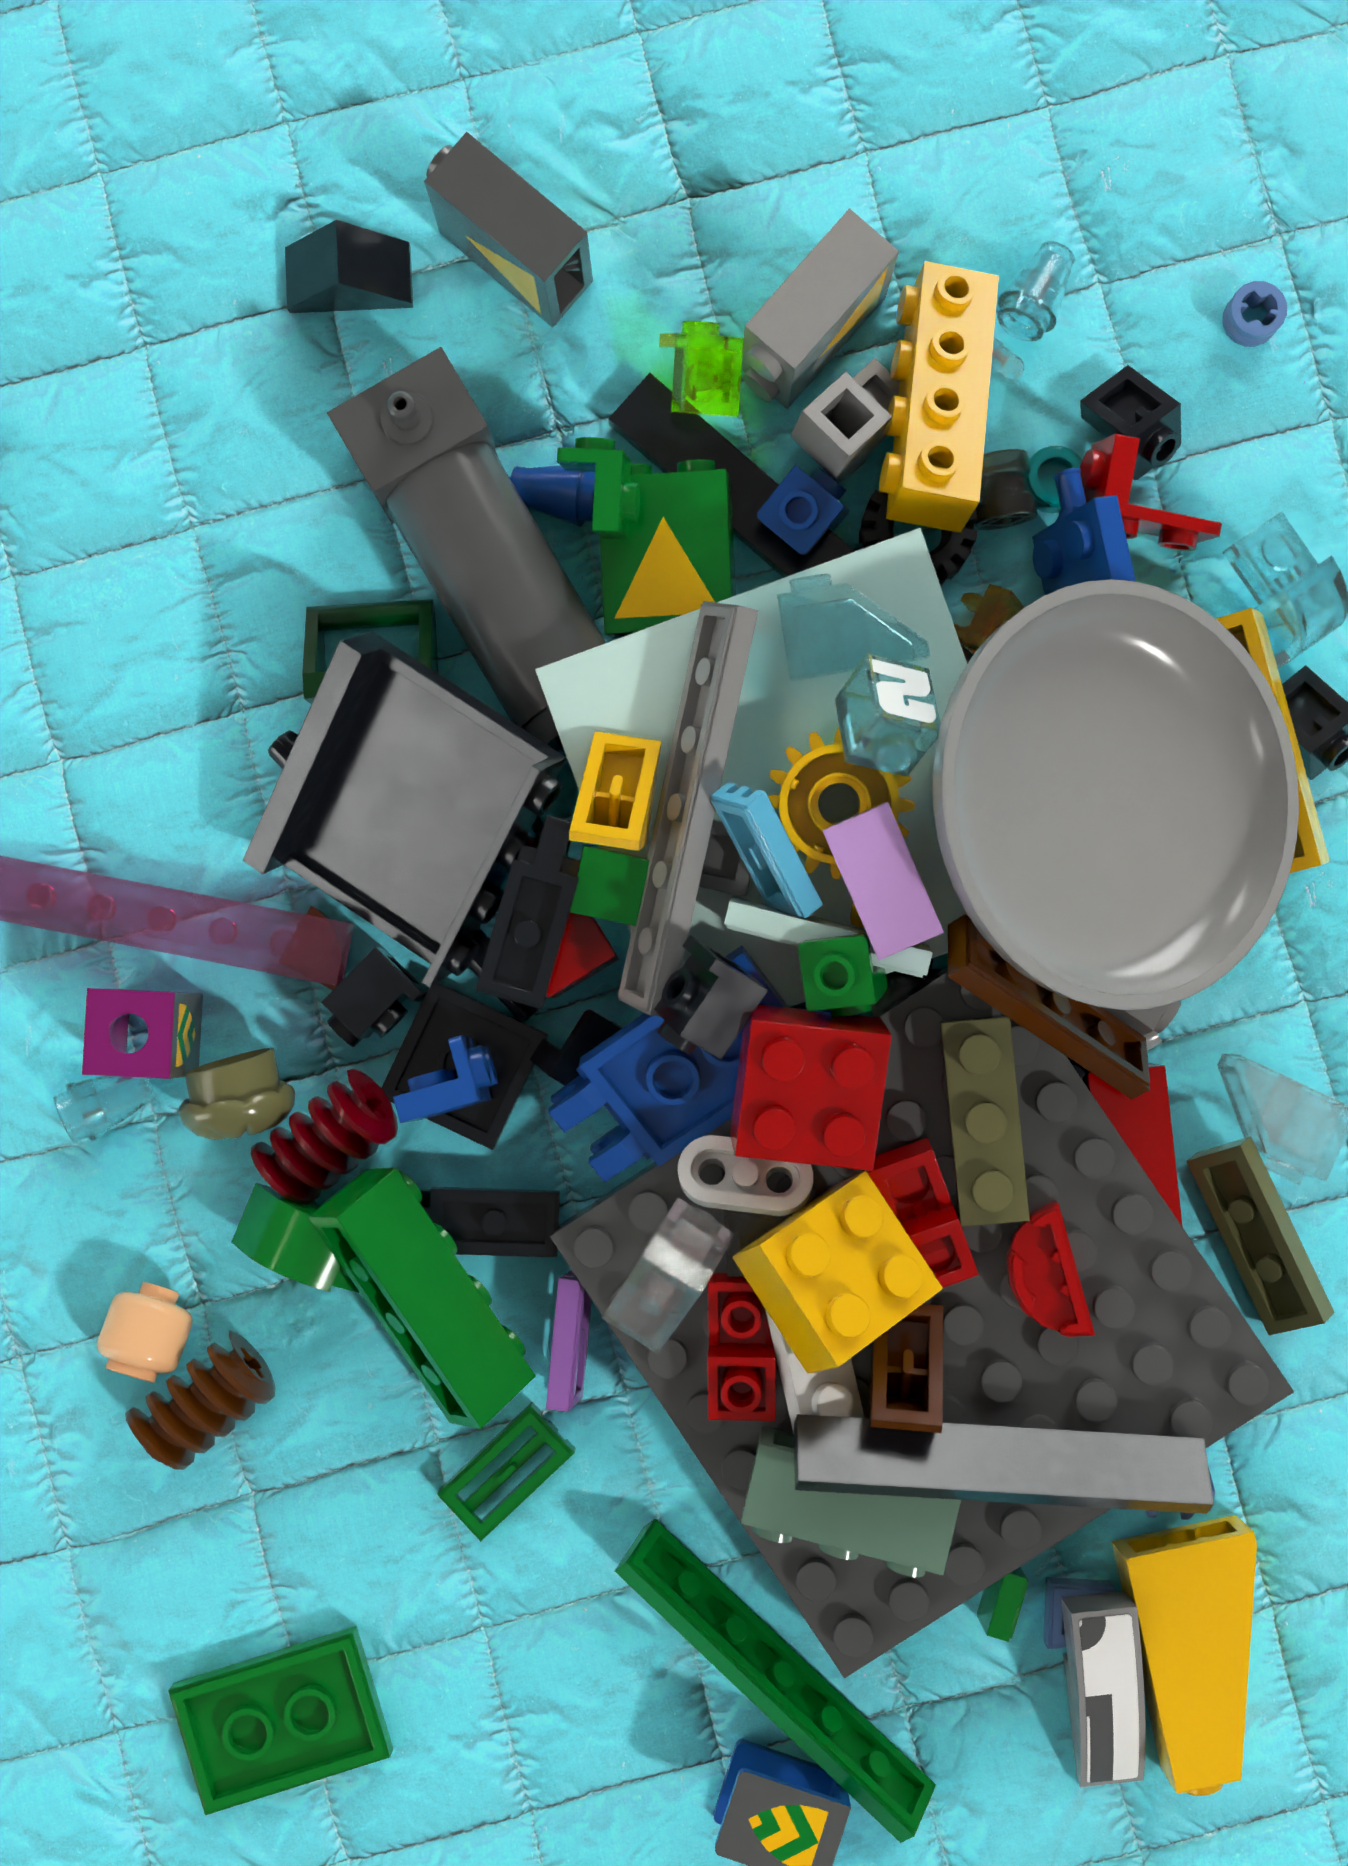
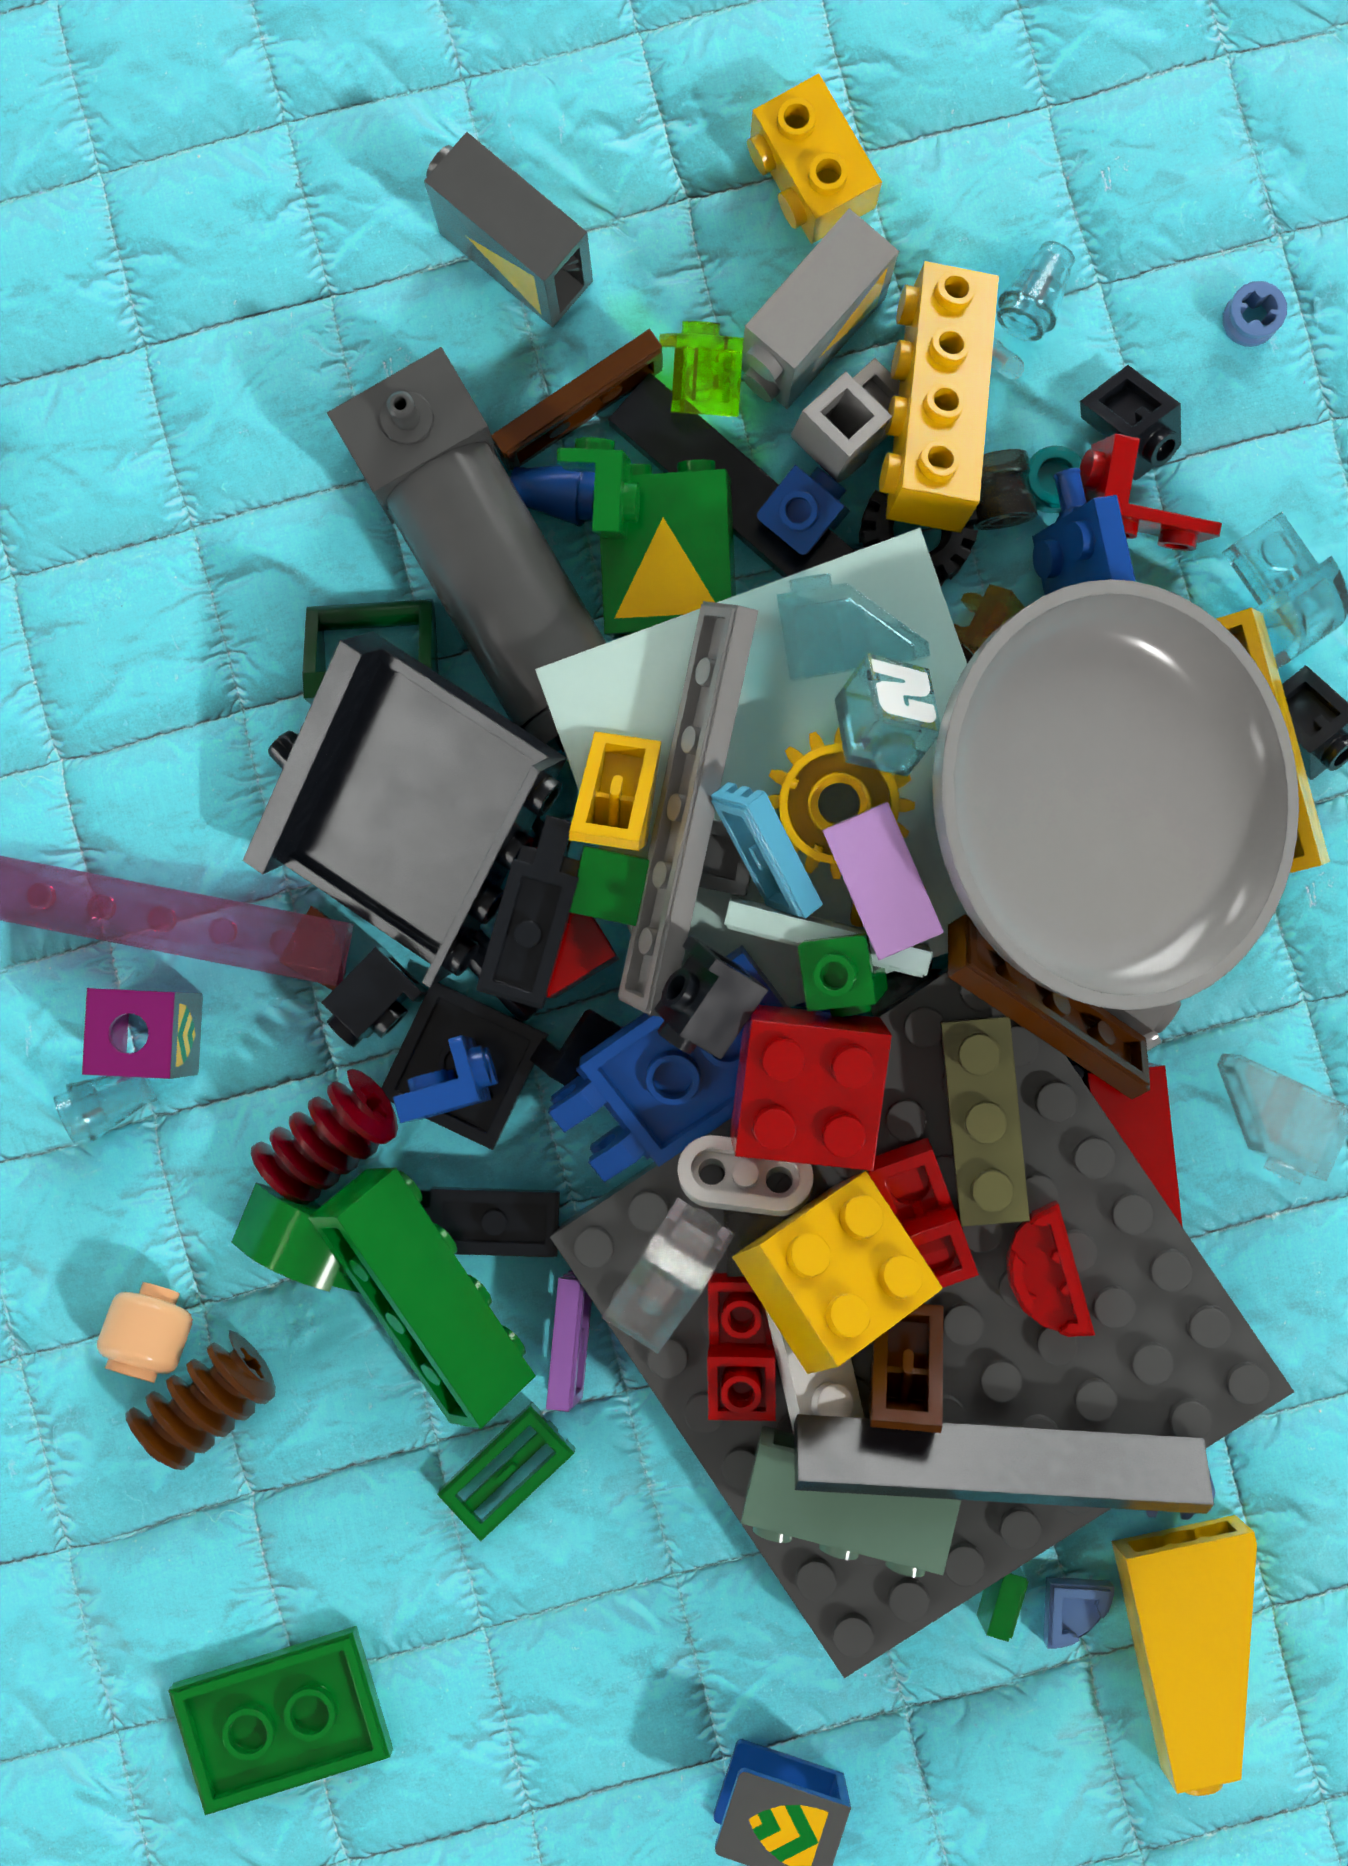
olive piece [178,1047,295,1140] -> none
black slope [285,220,413,313] -> none
green tile [615,1519,936,1843] -> none
slope [1061,1590,1145,1787] -> none
olive plate [1186,1136,1335,1335] -> none
none -> reddish brown tile [491,328,663,471]
none -> yellow brick [747,73,882,244]

